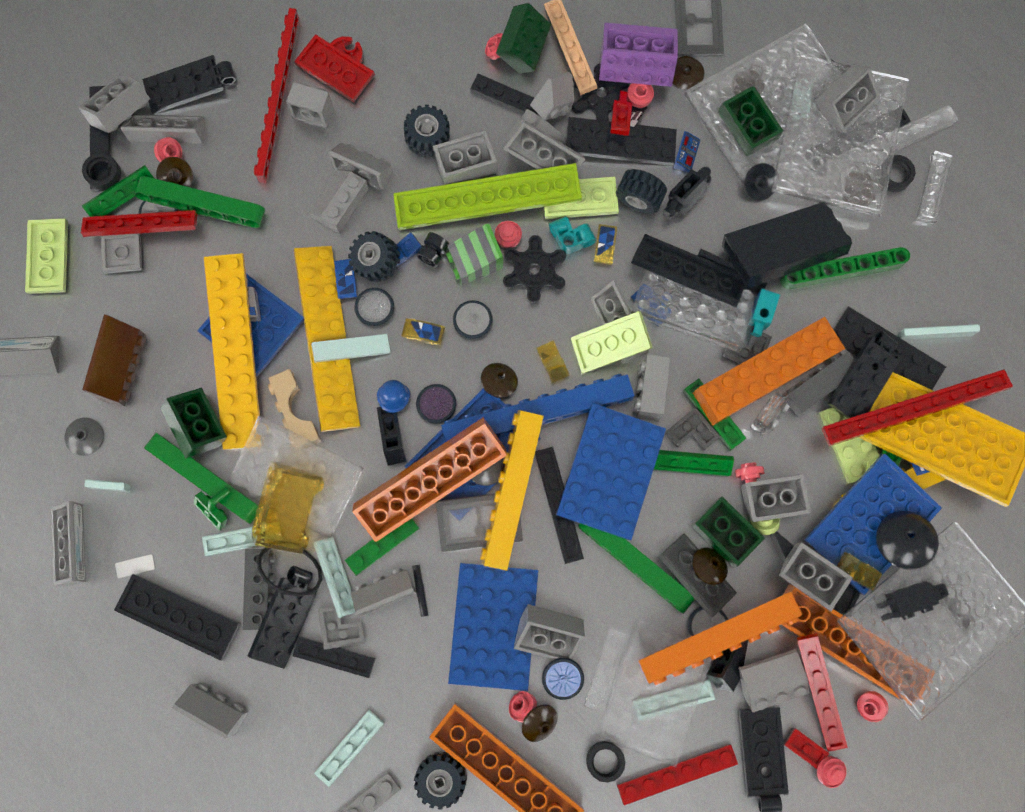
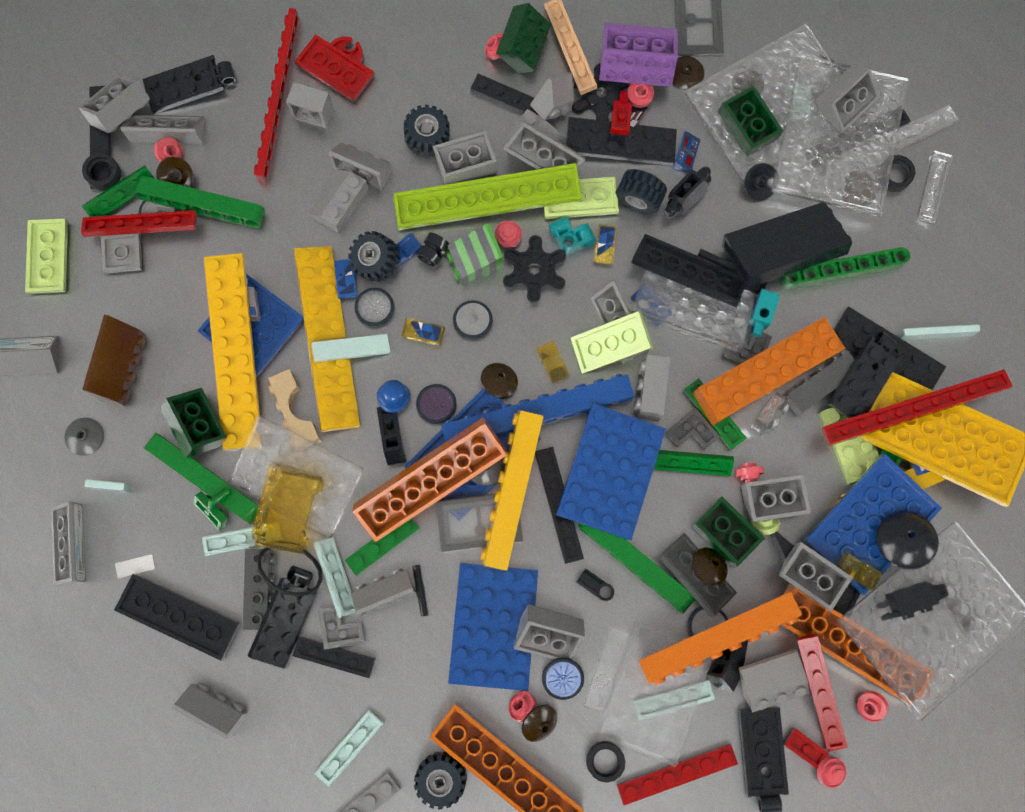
none -> black piece [576,568,614,602]

